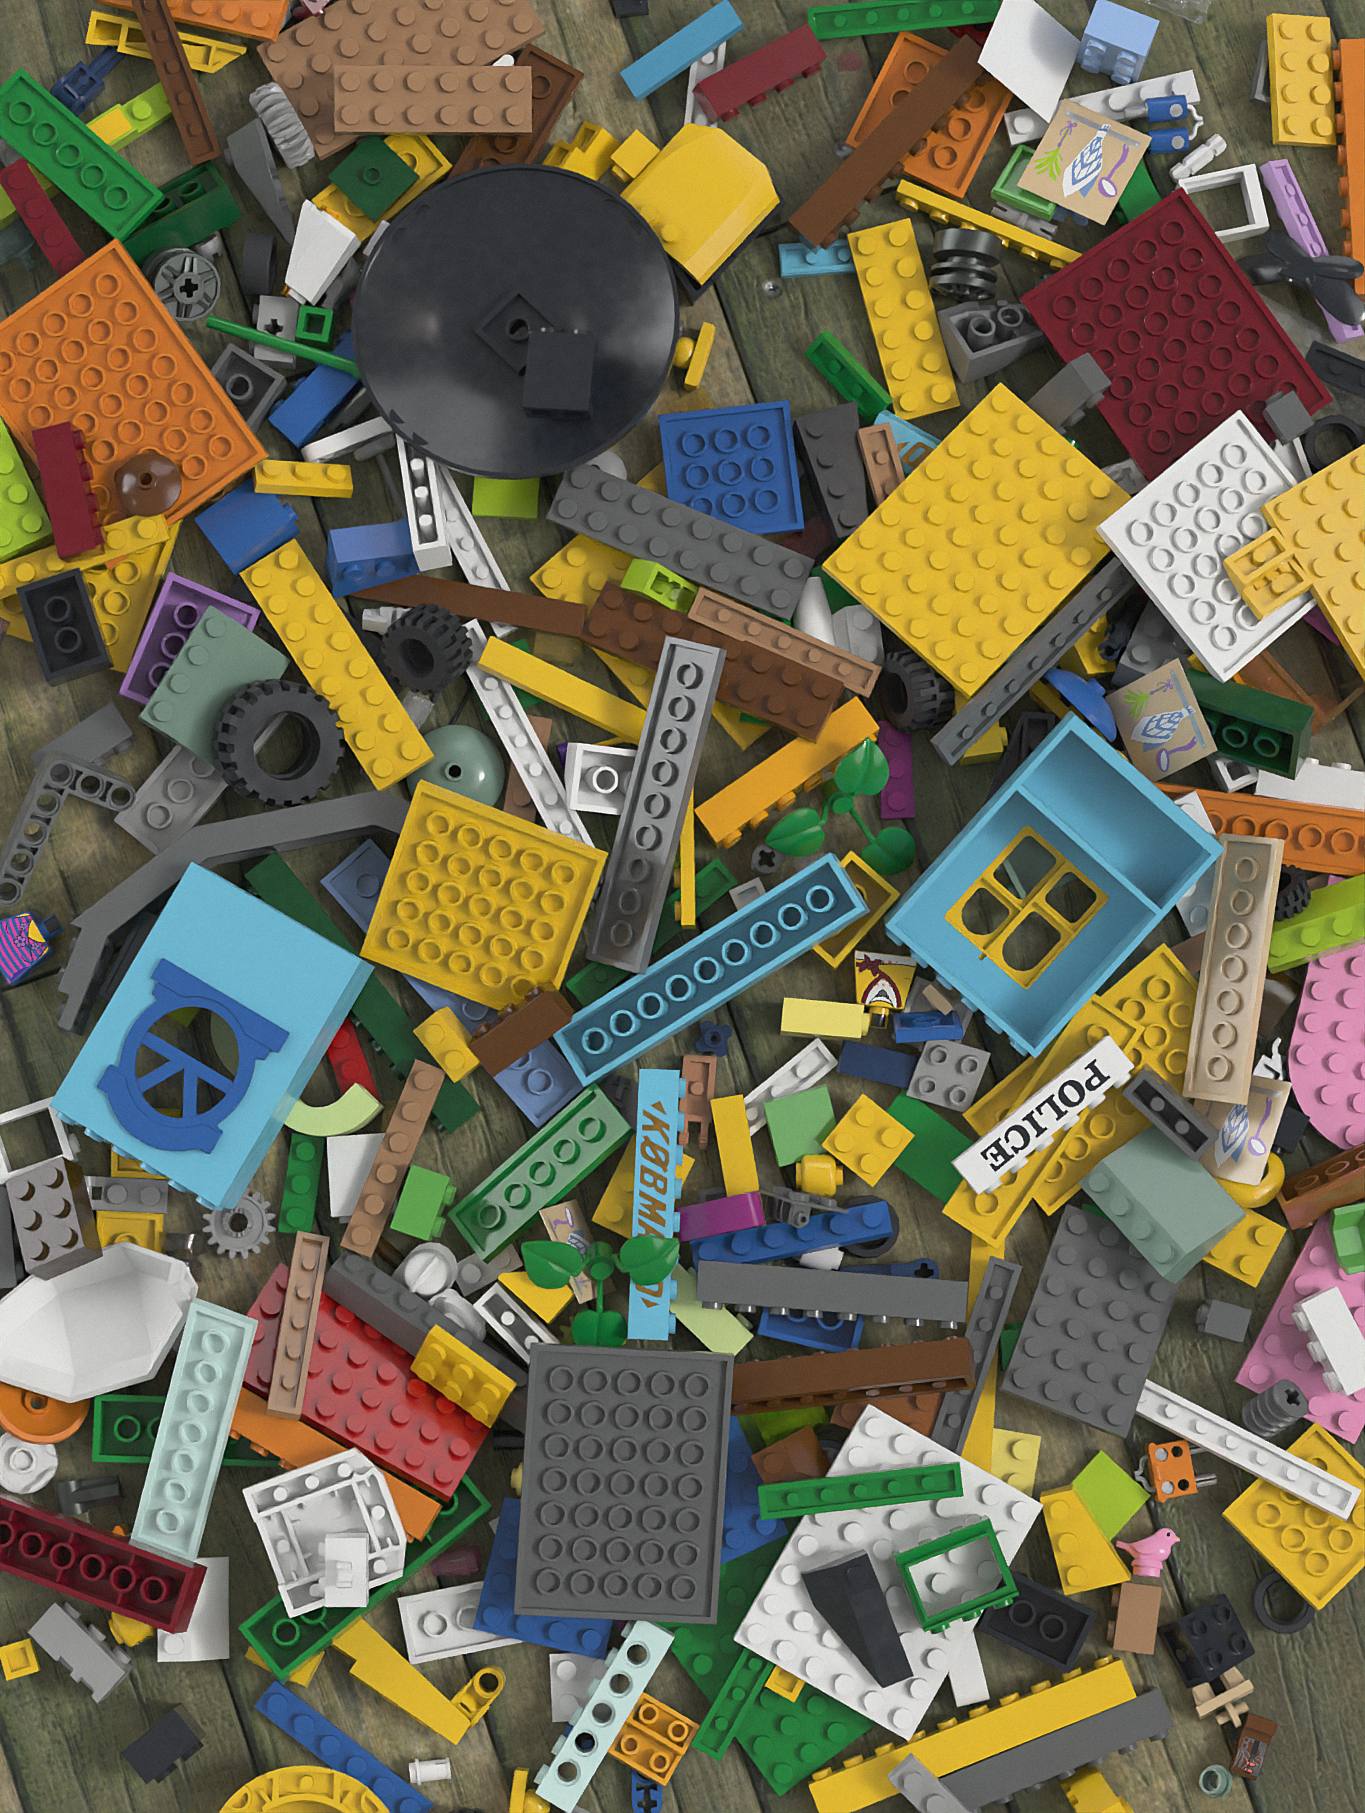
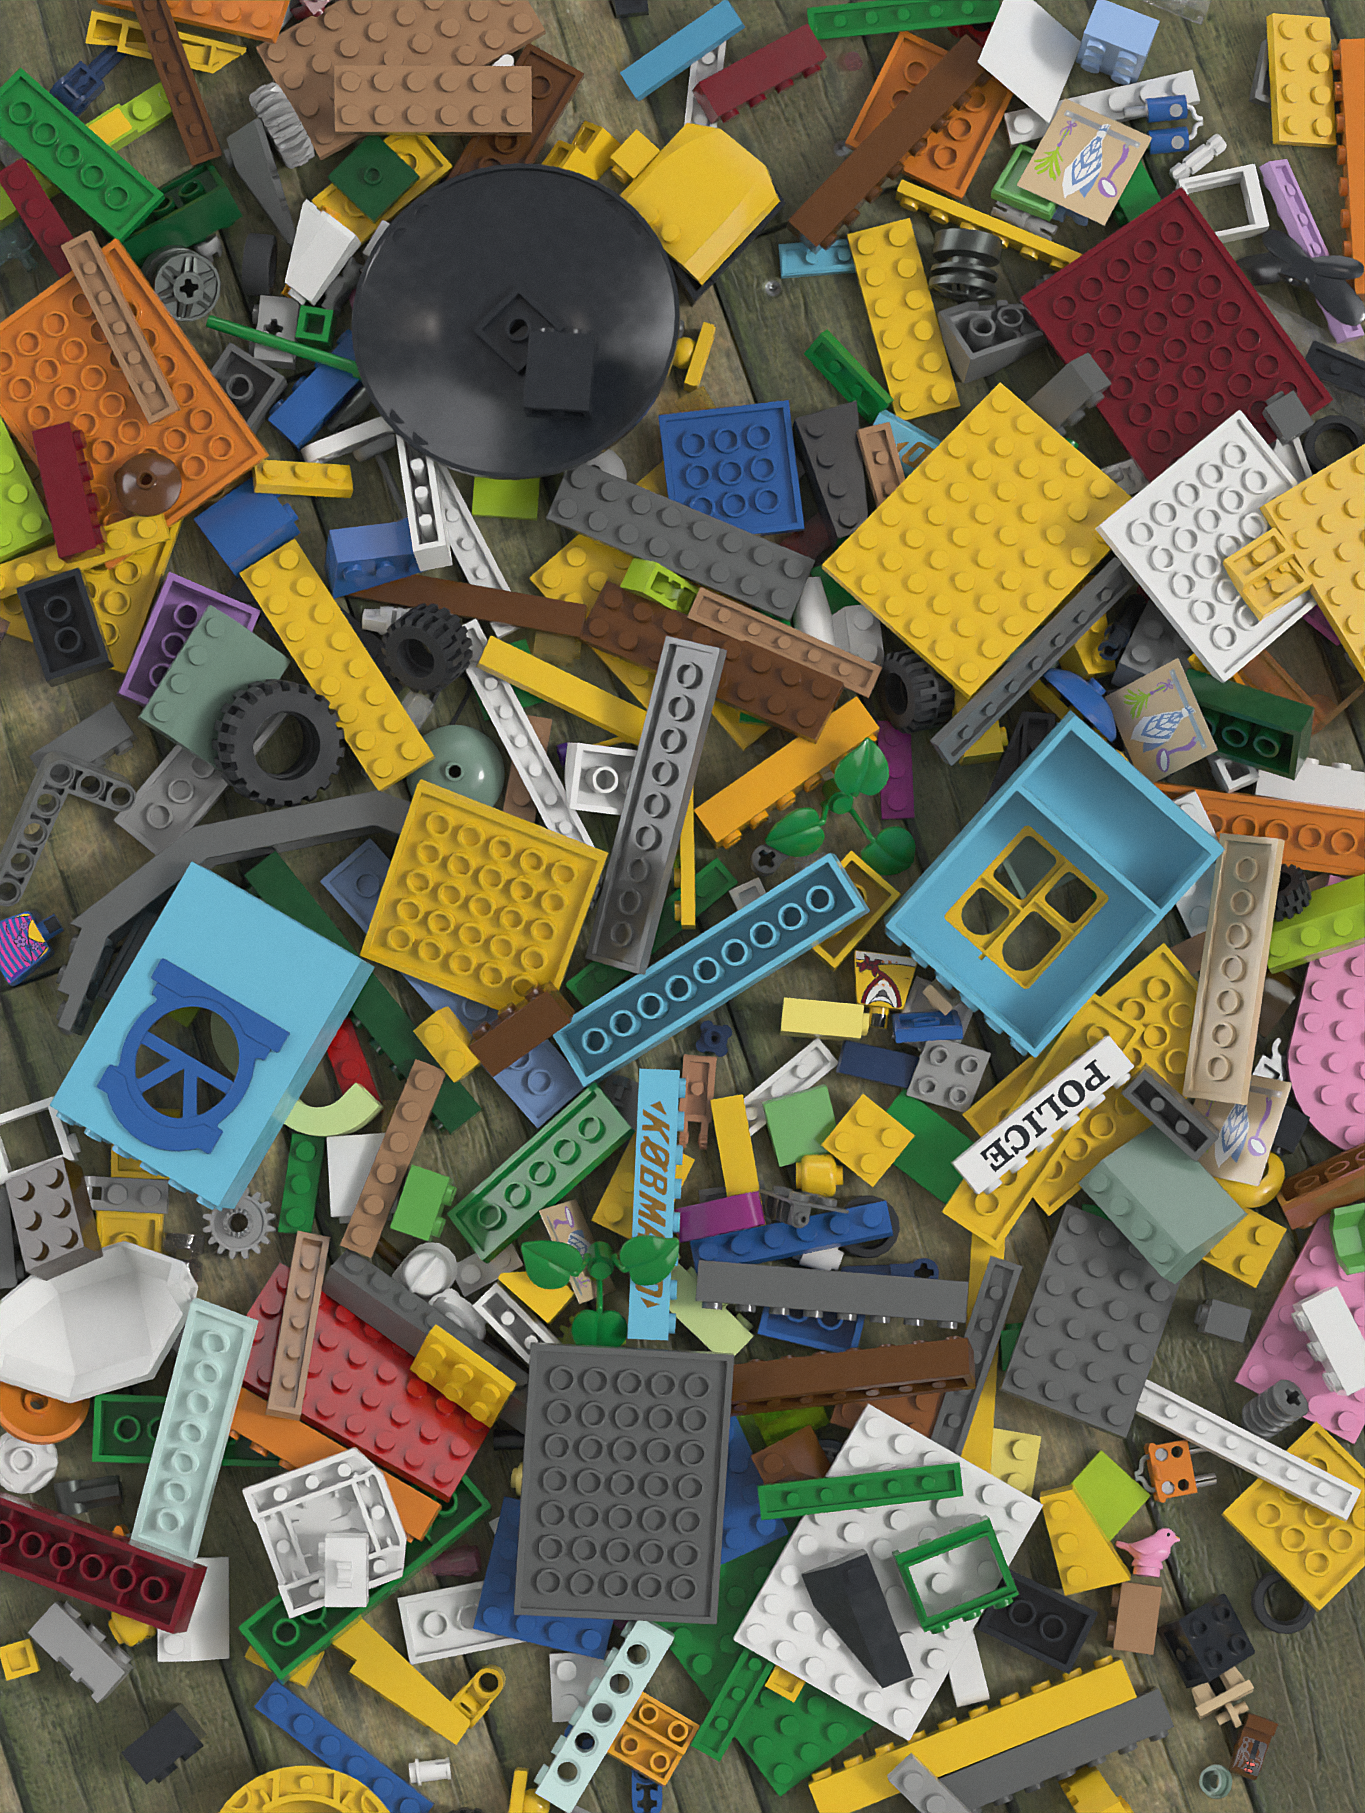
none -> medium nougat plate [61,231,181,425]

